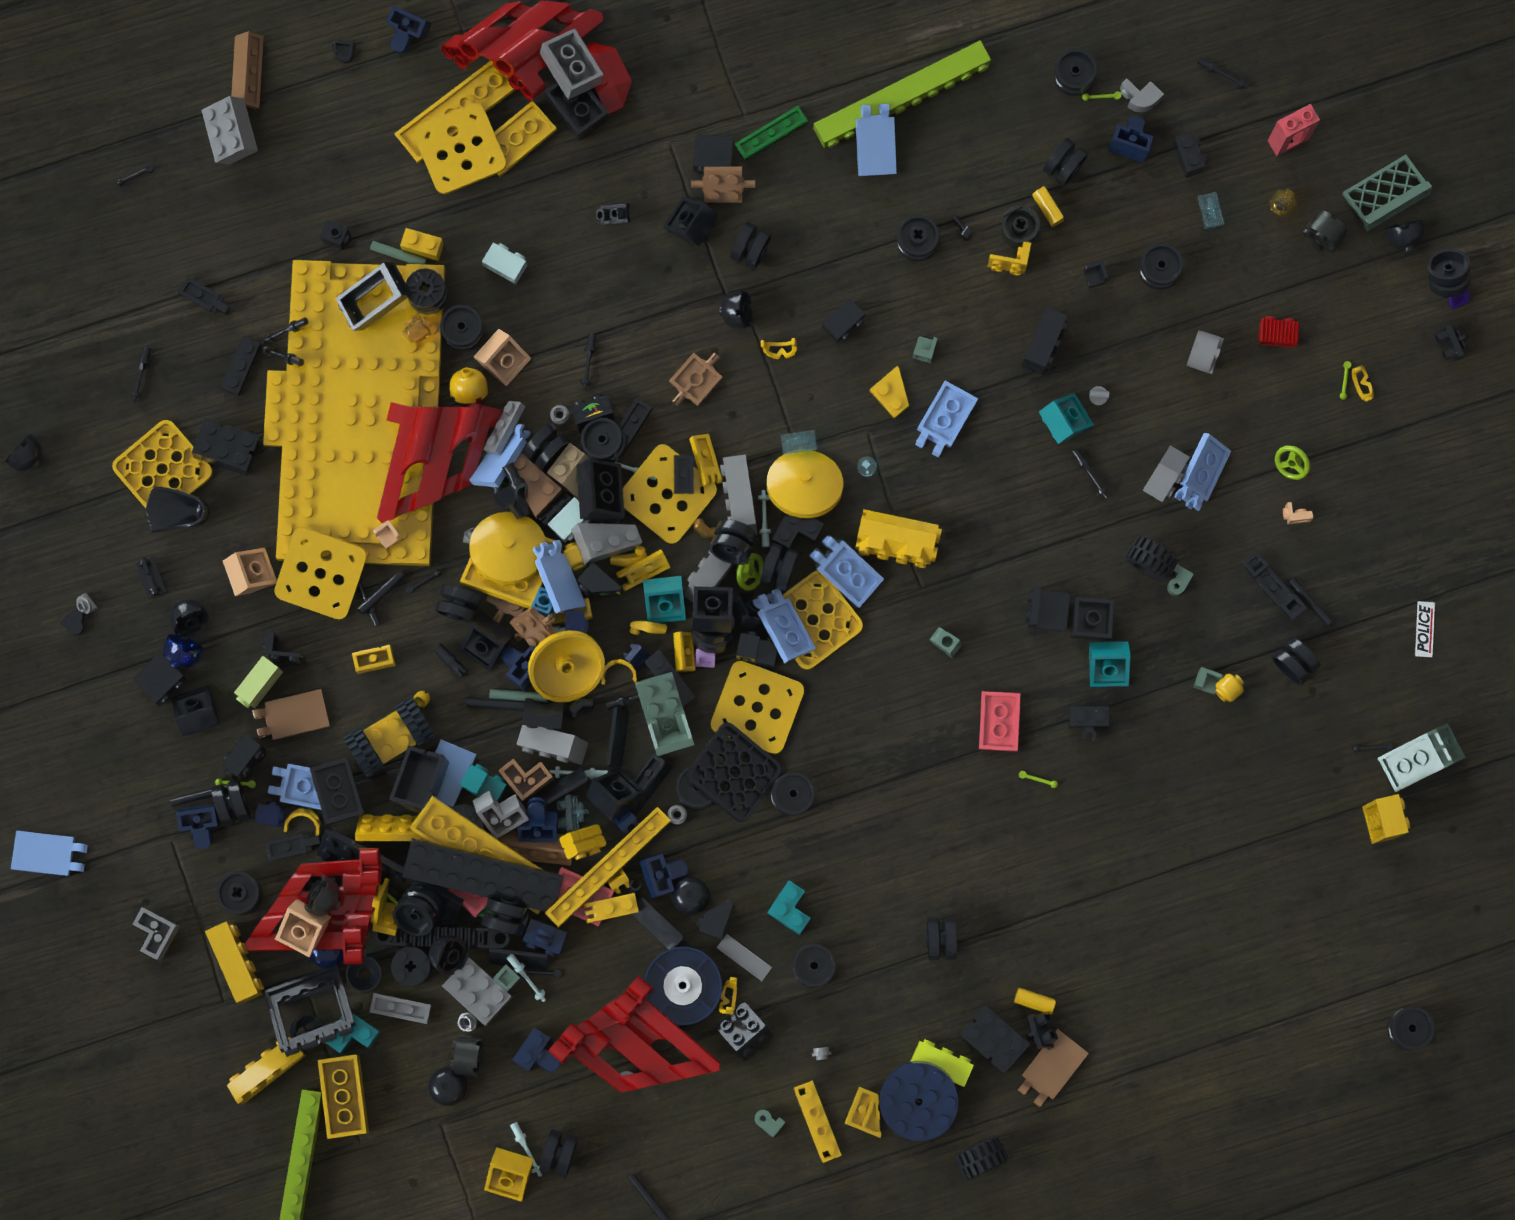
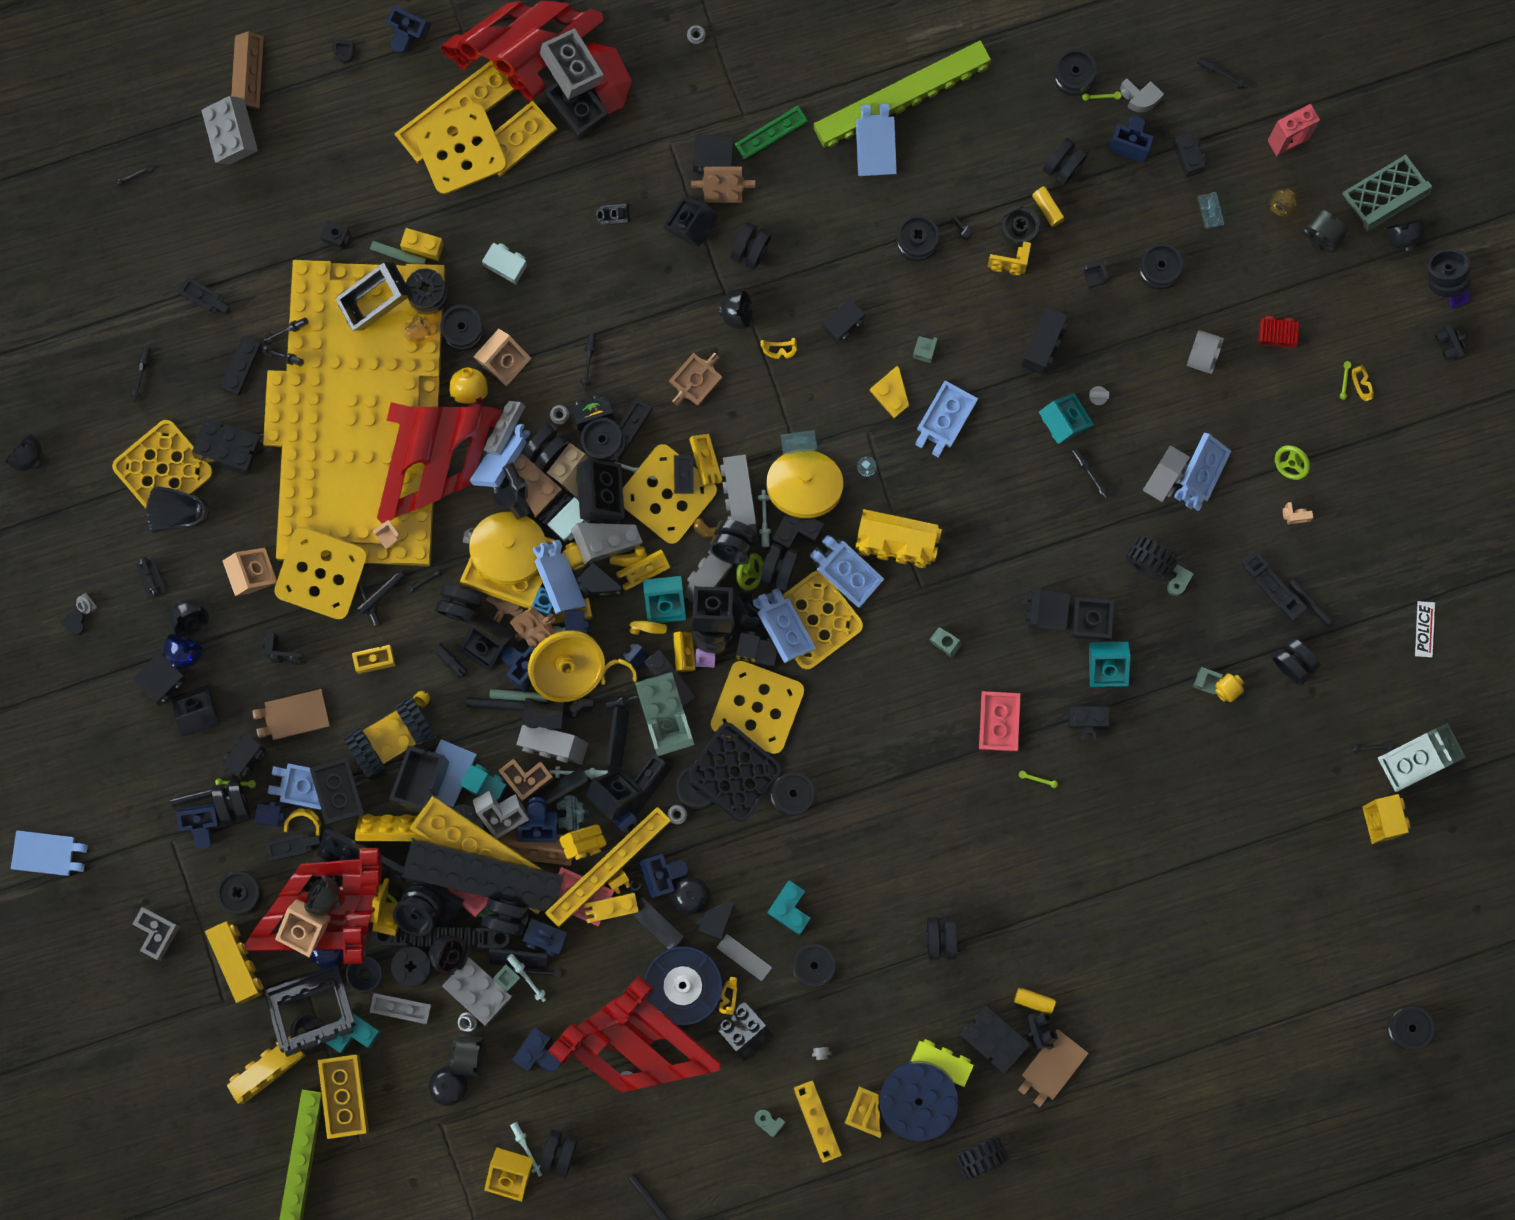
yellowish green brick [234,656,283,709] -> none
none -> light grey plate [687,25,706,44]

